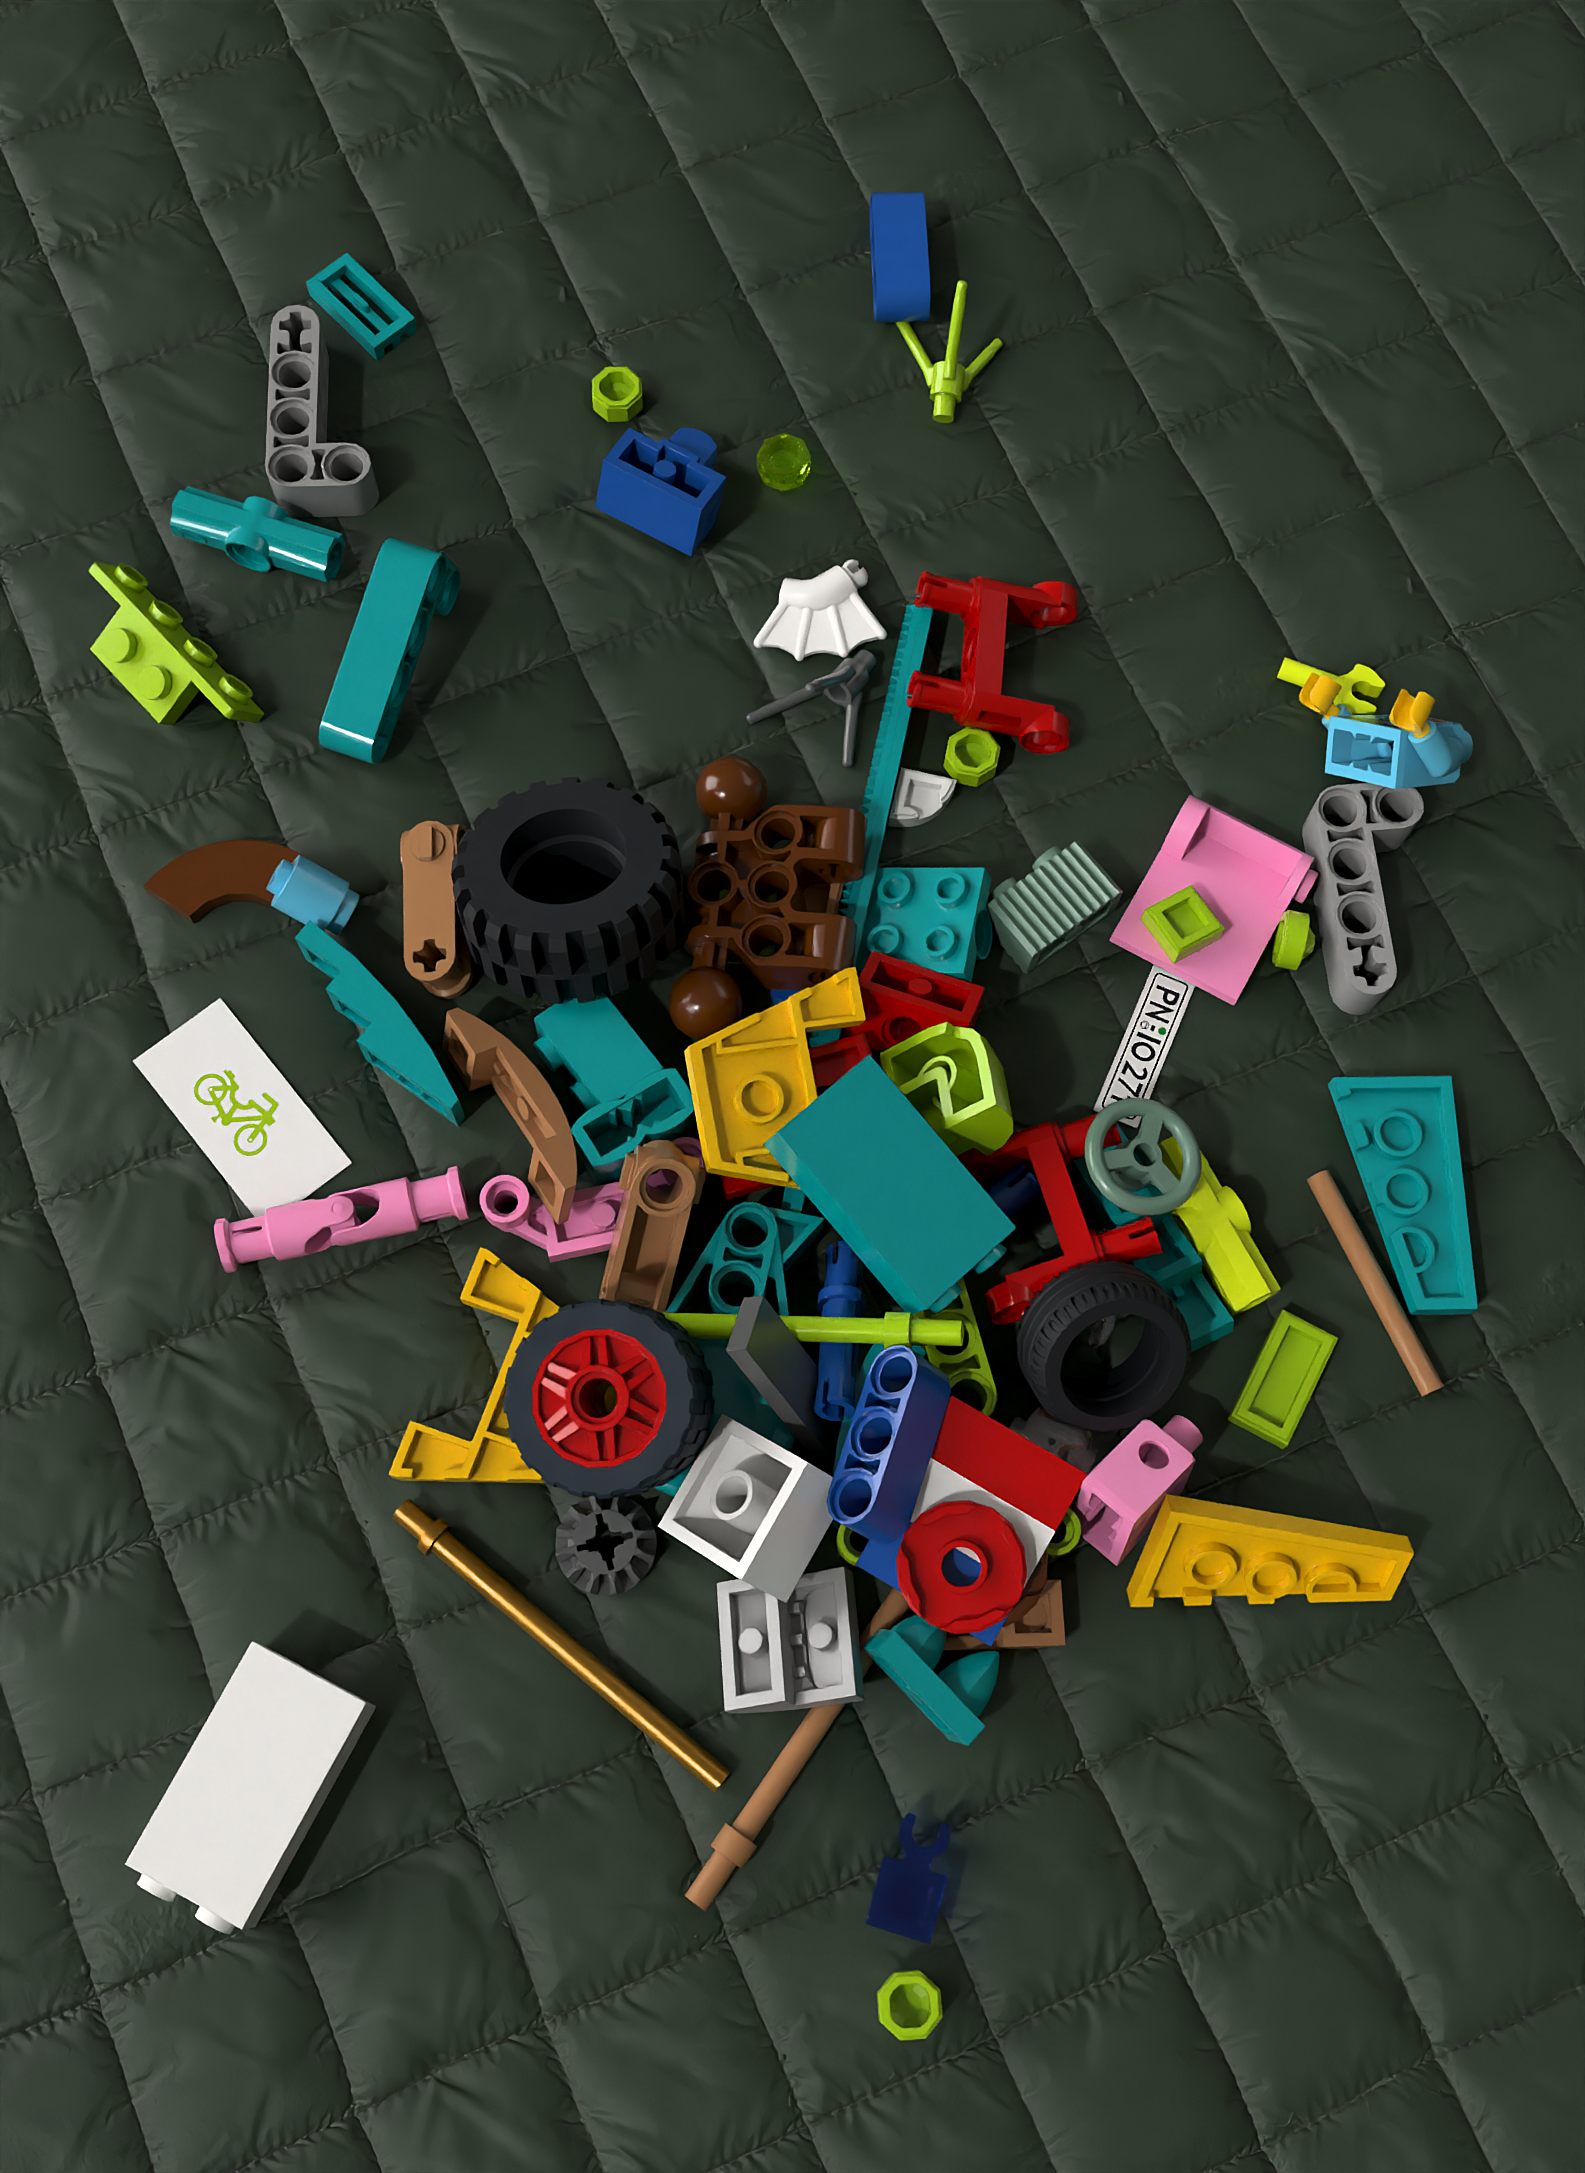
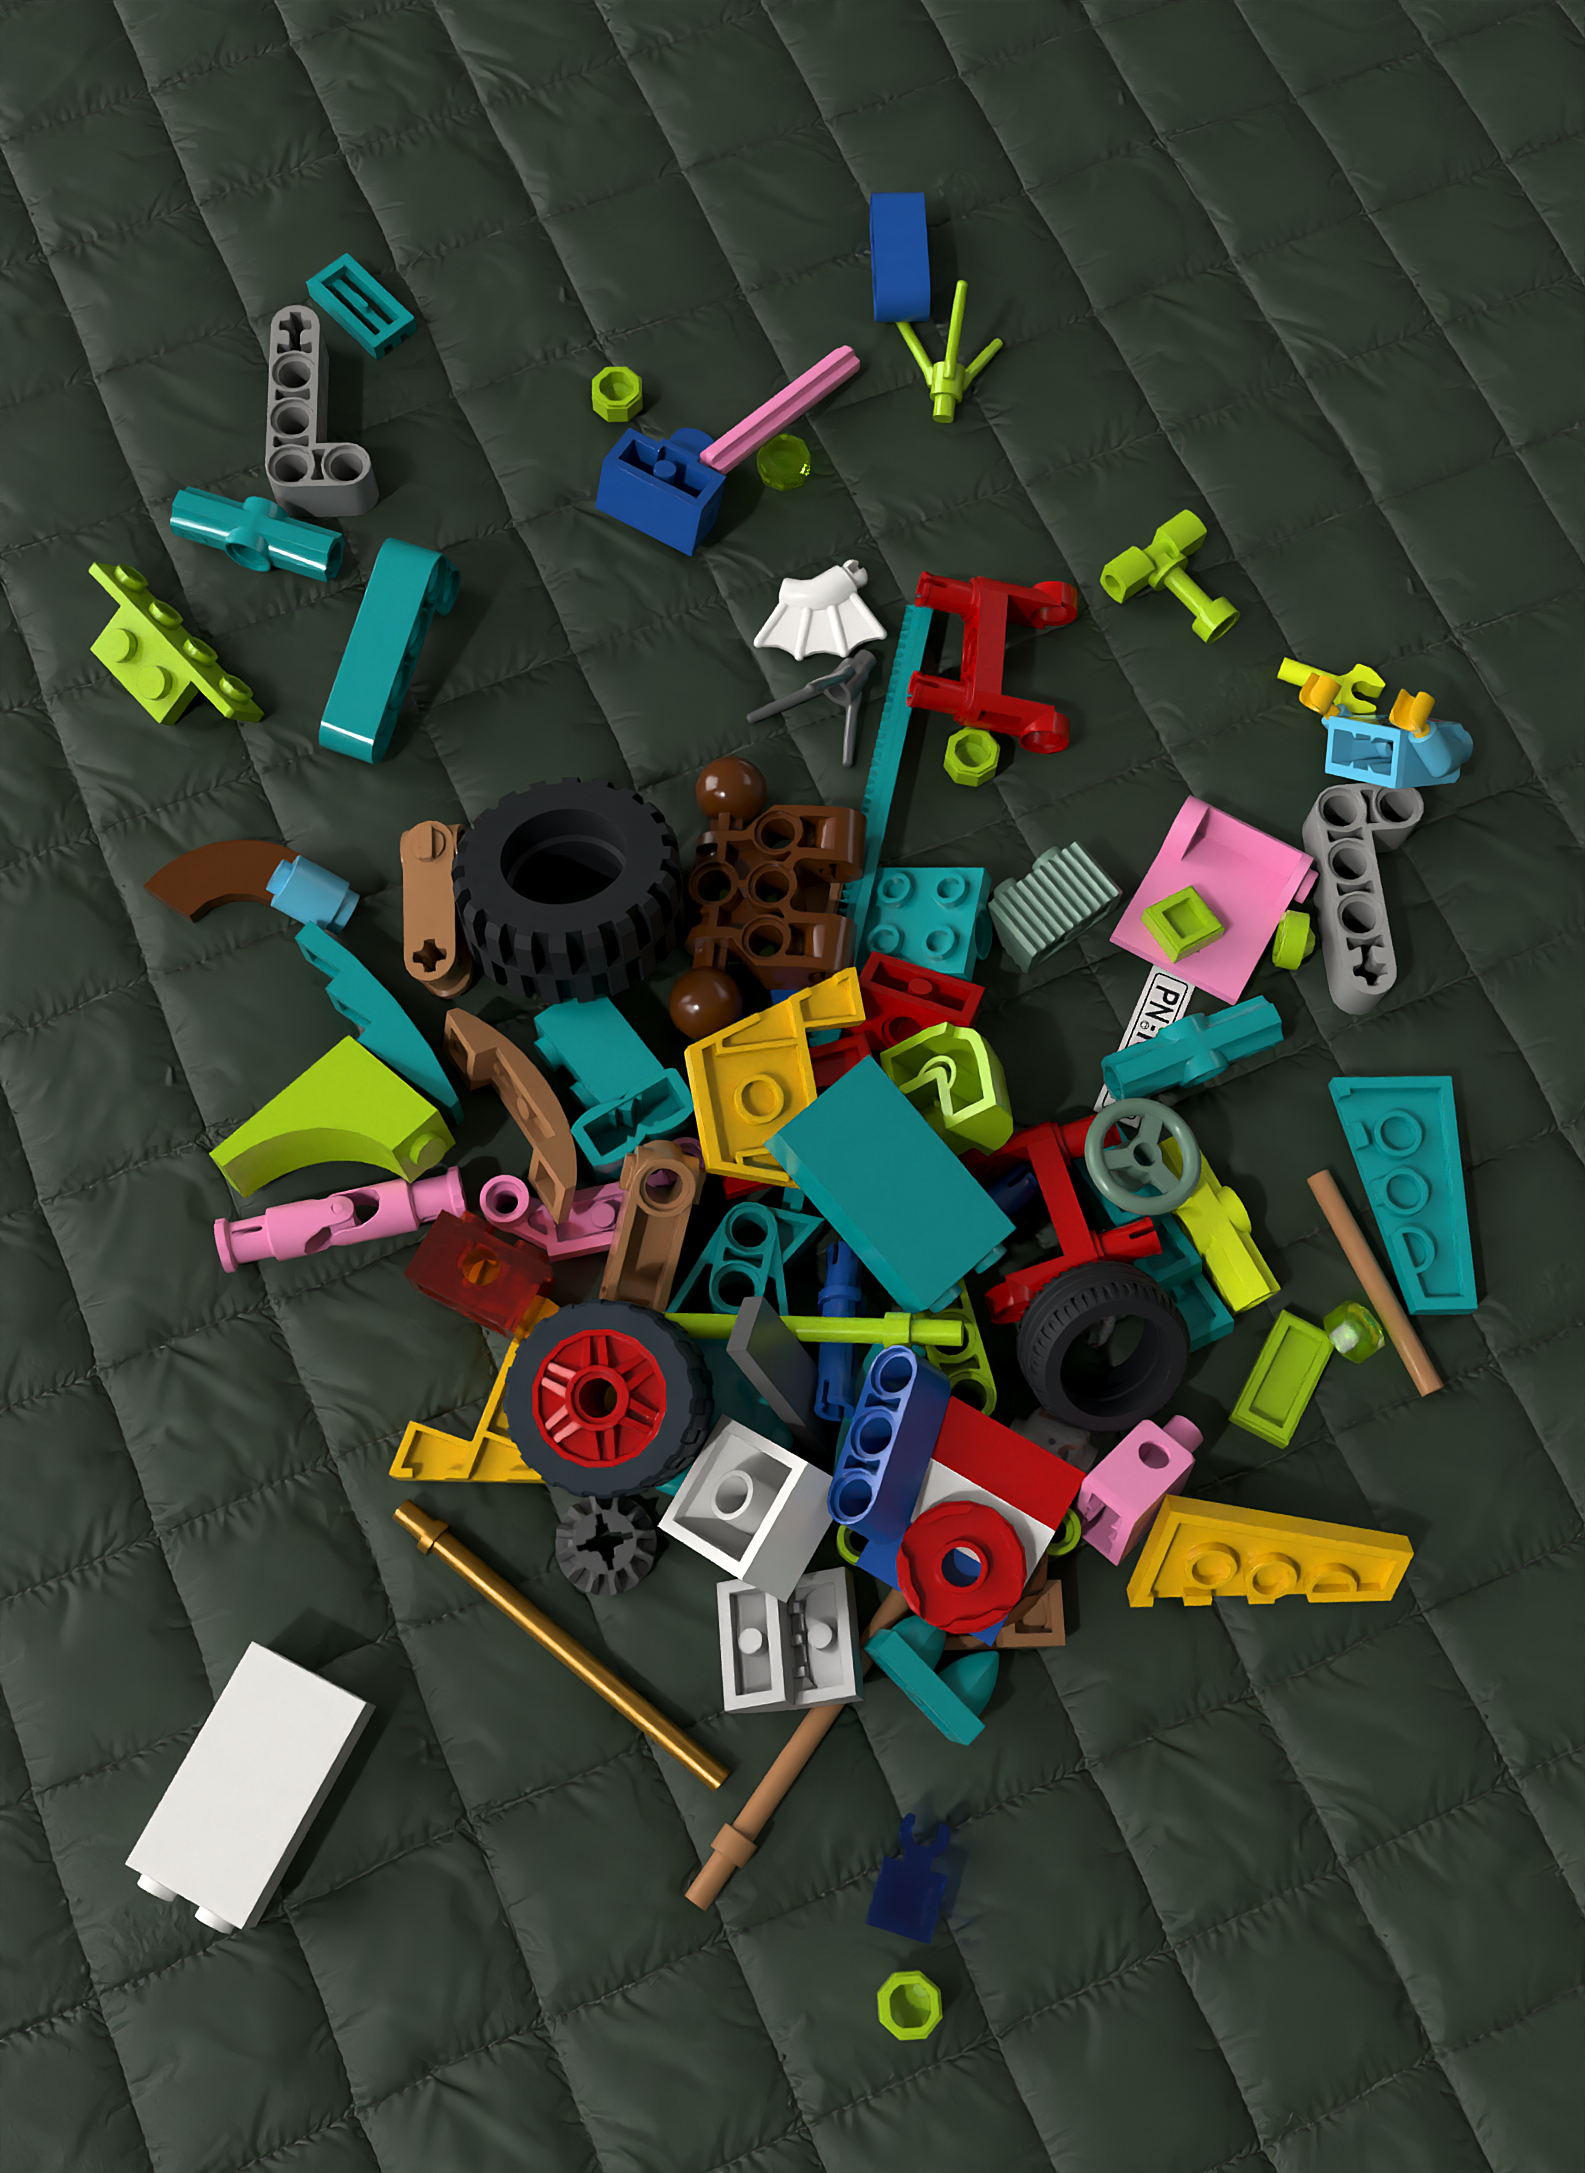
white sticker [133,998,352,1217] -> none
white tile [888,768,957,828] -> none
none -> lime arch [209,1035,456,1199]
none -> clear red brick [404,1209,557,1345]
none -> bright pink axle [699,345,860,475]
none -> lime bar [1100,509,1240,645]
none -> teal piece [1100,995,1284,1101]
none -> clear neon green tile [1323,1300,1385,1364]

